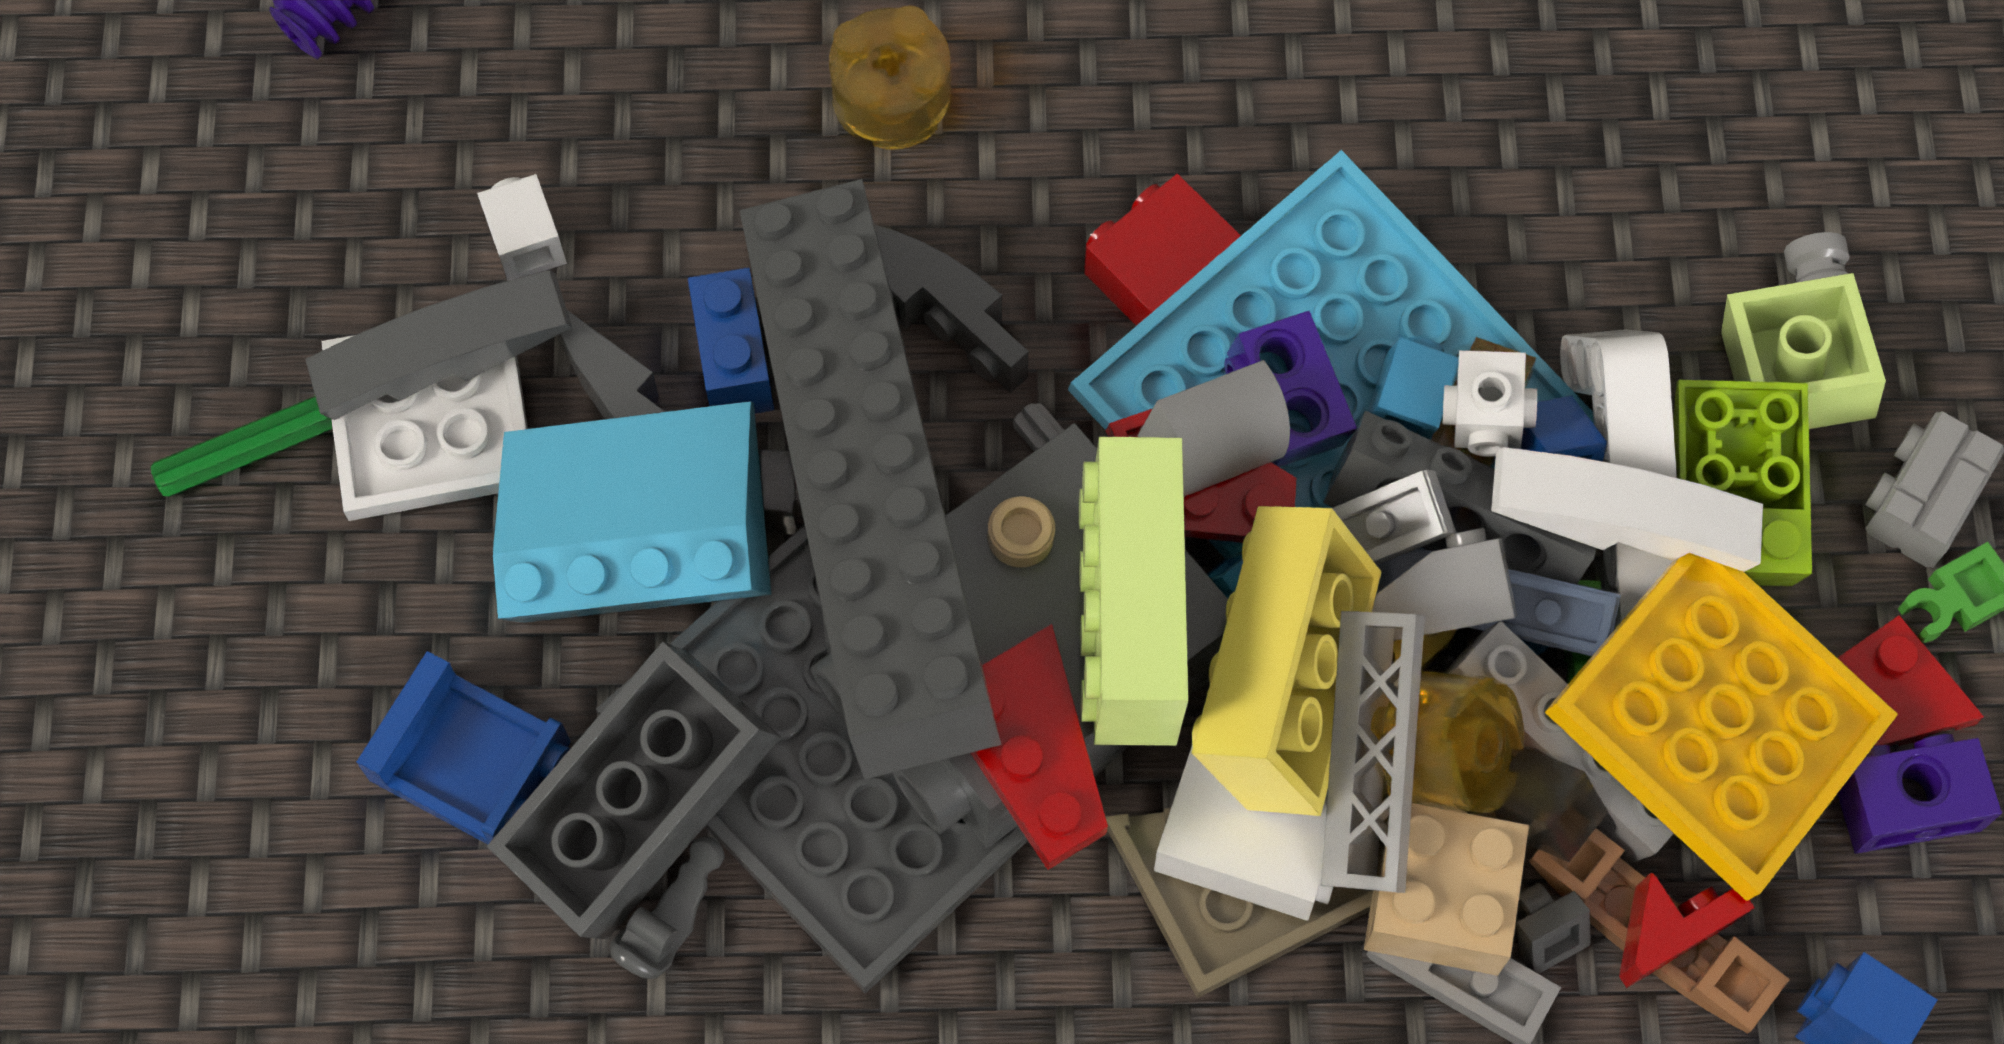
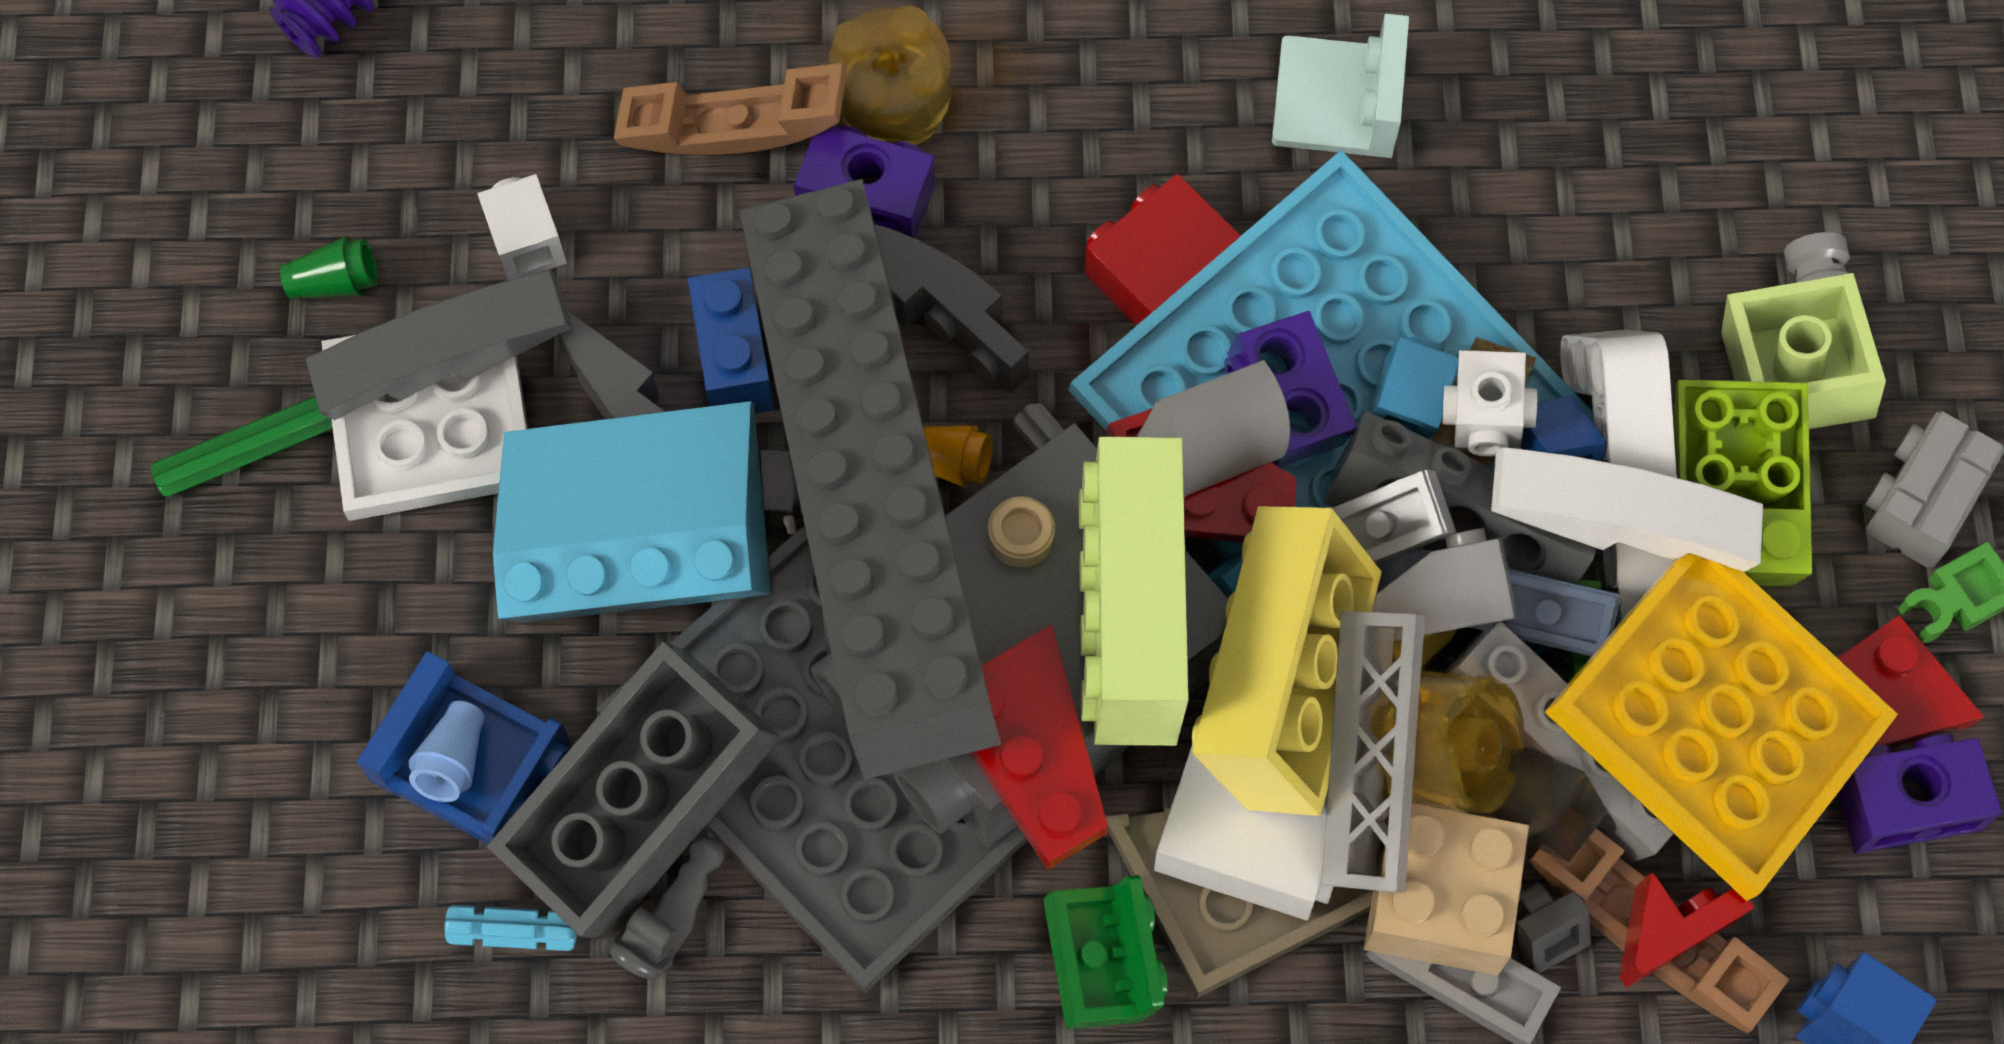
none -> green cone [280,236,378,300]
none -> light blue cone [409,701,485,802]
none -> medium azure axle [444,905,578,951]
none -> medium nougat slope [614,63,847,155]
none -> dark purple brick [794,125,935,238]
none -> light orange cone [924,425,993,487]
none -> green bracket [1043,875,1167,1030]
none -> light aqua bracket [1272,14,1409,158]

